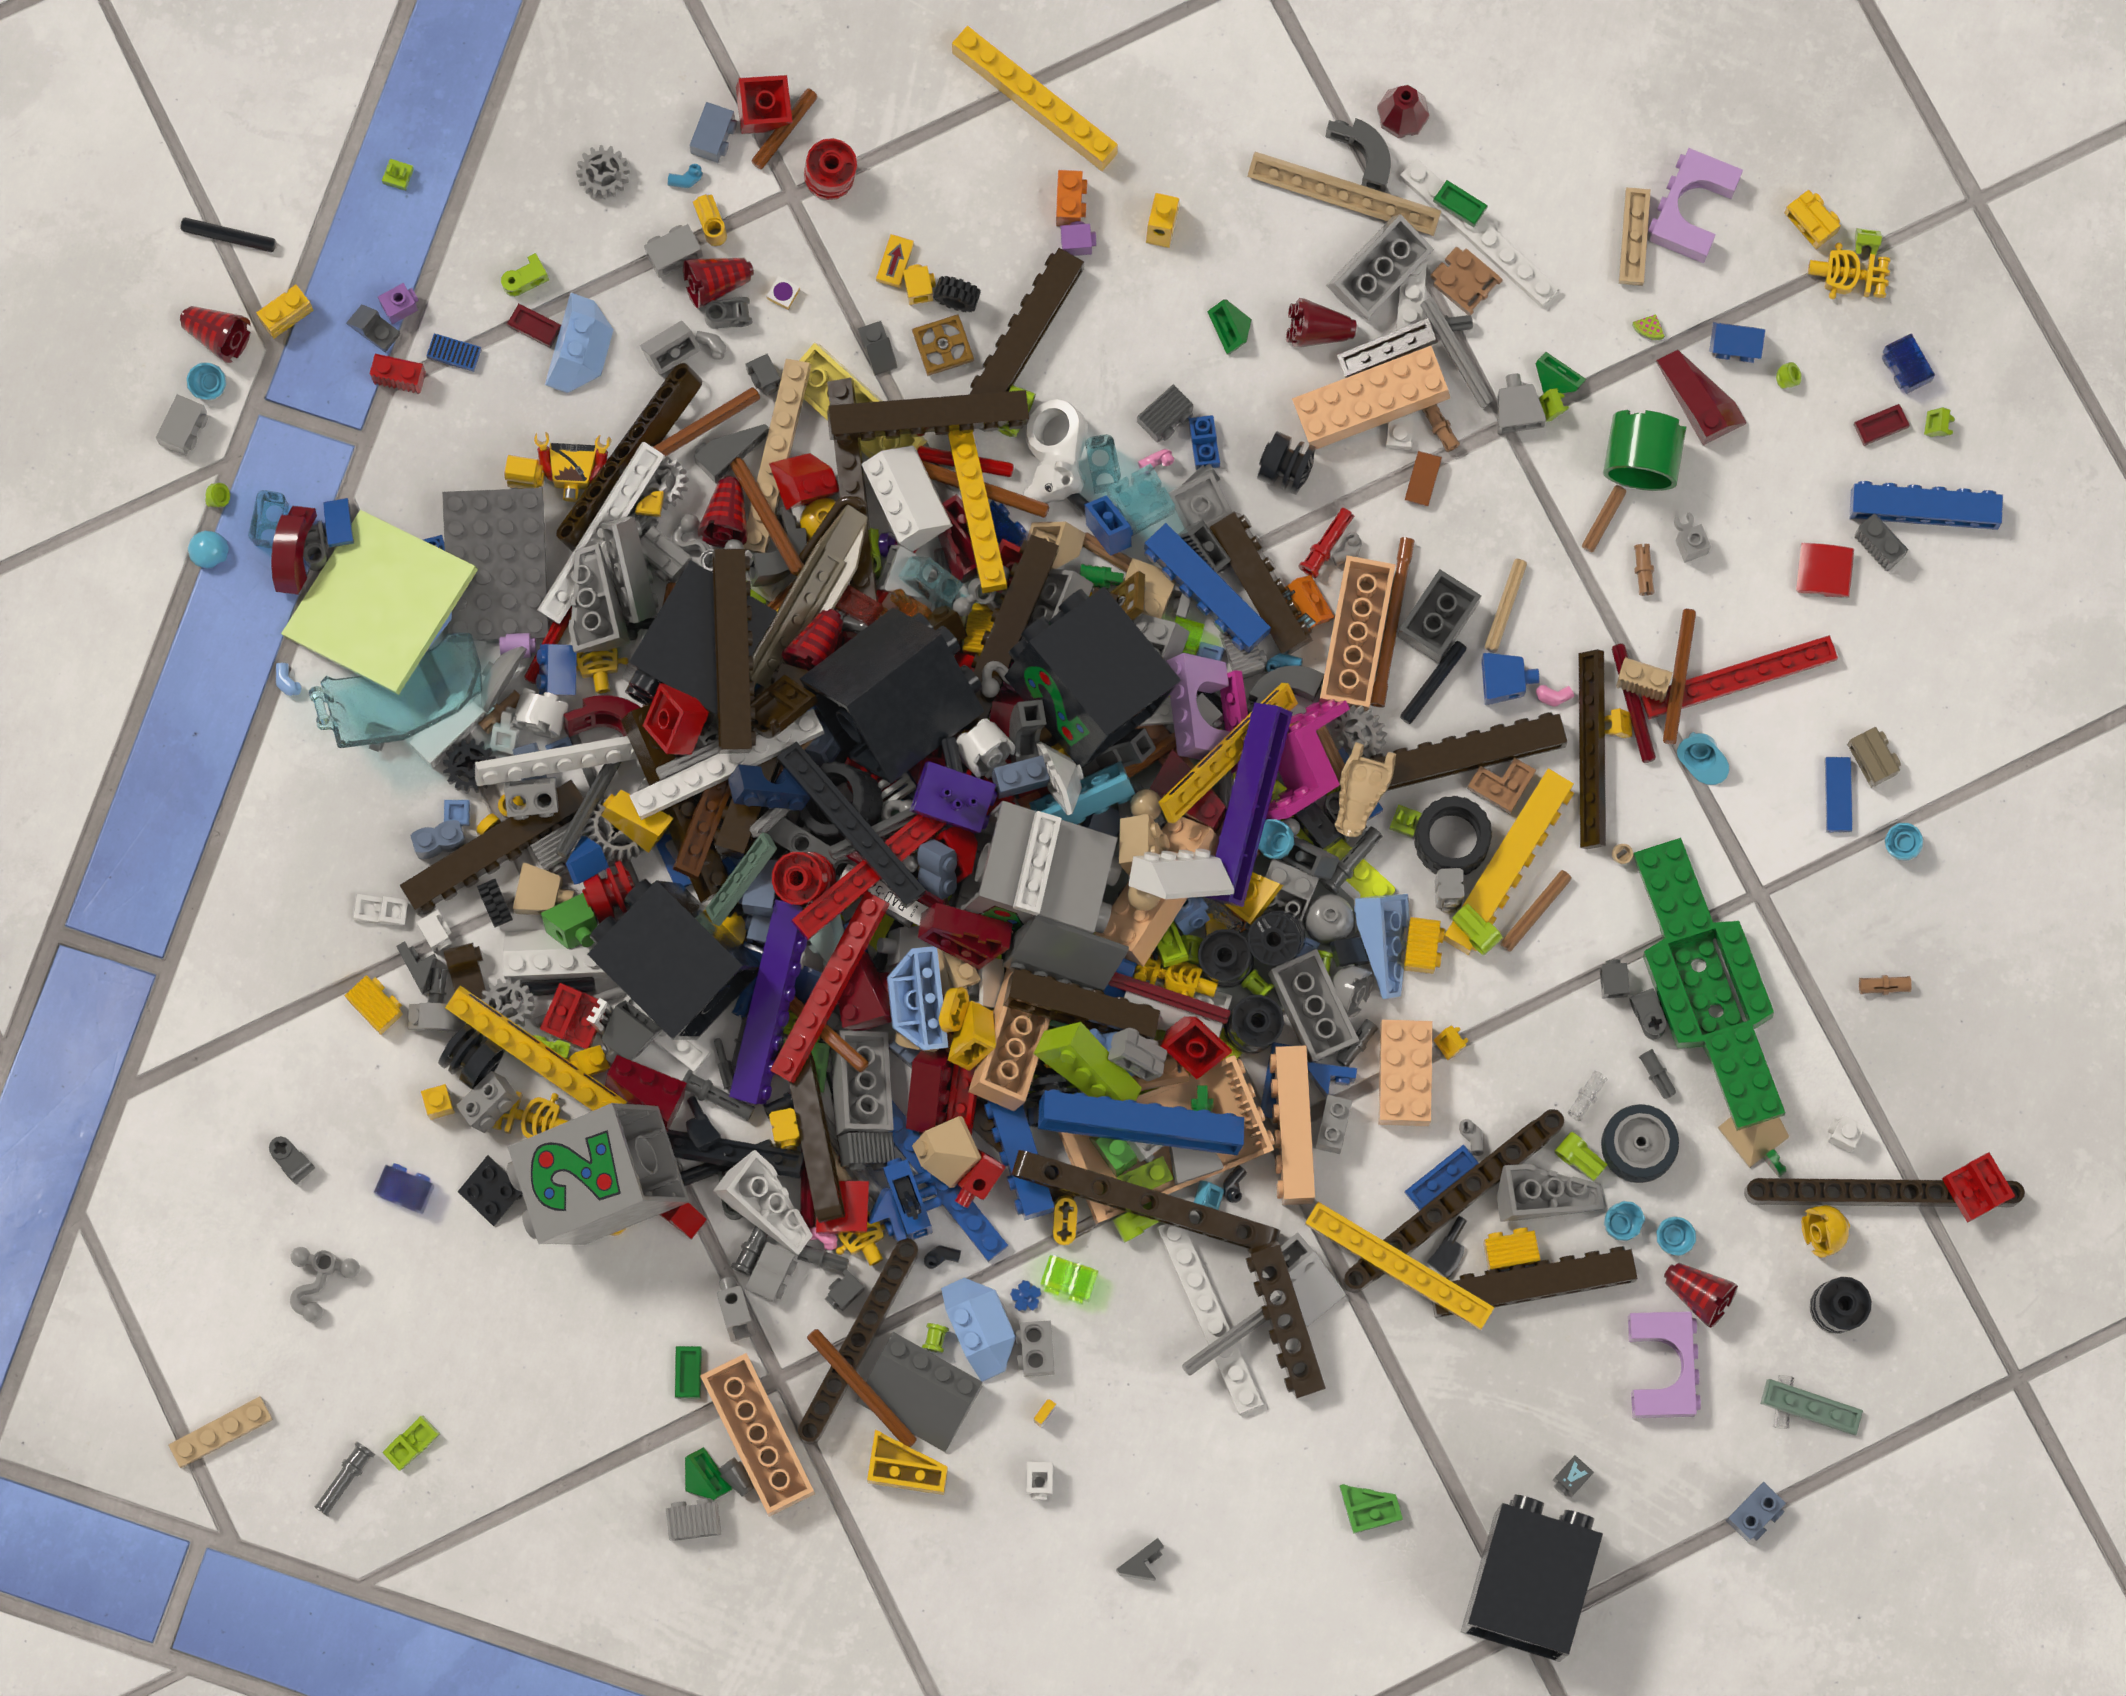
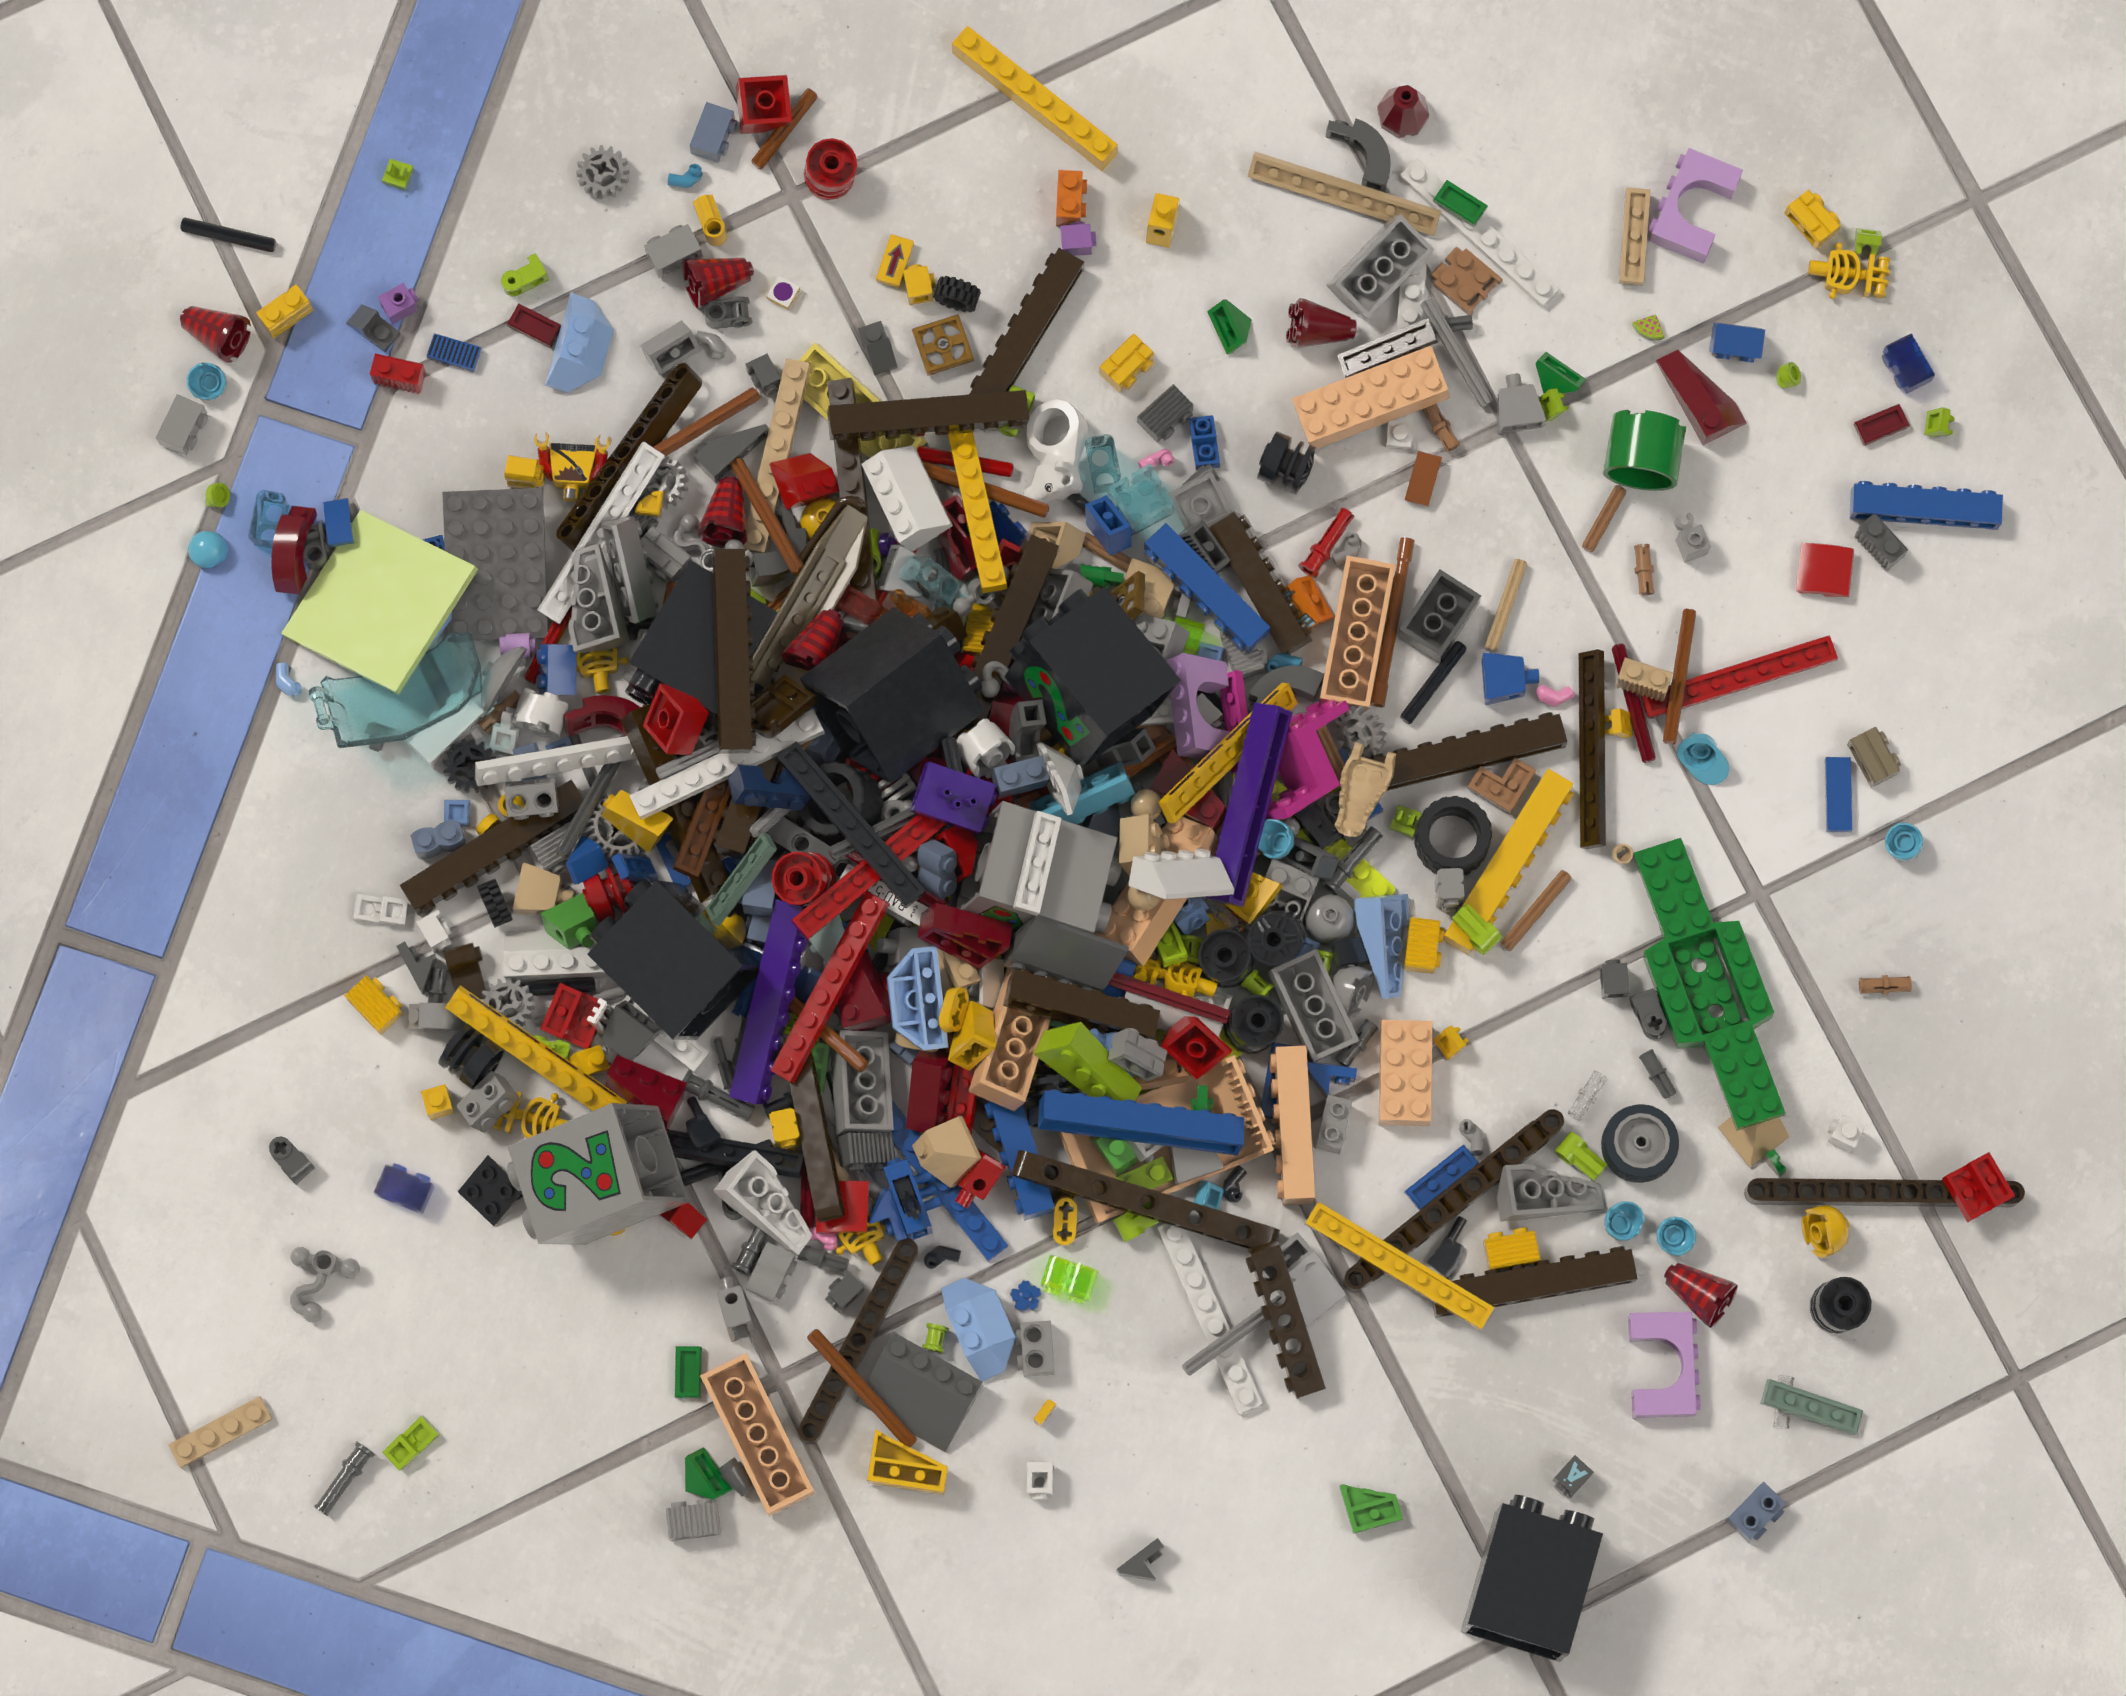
none -> blue tile [611,853,659,883]
none -> yellow brick [1099,334,1154,393]

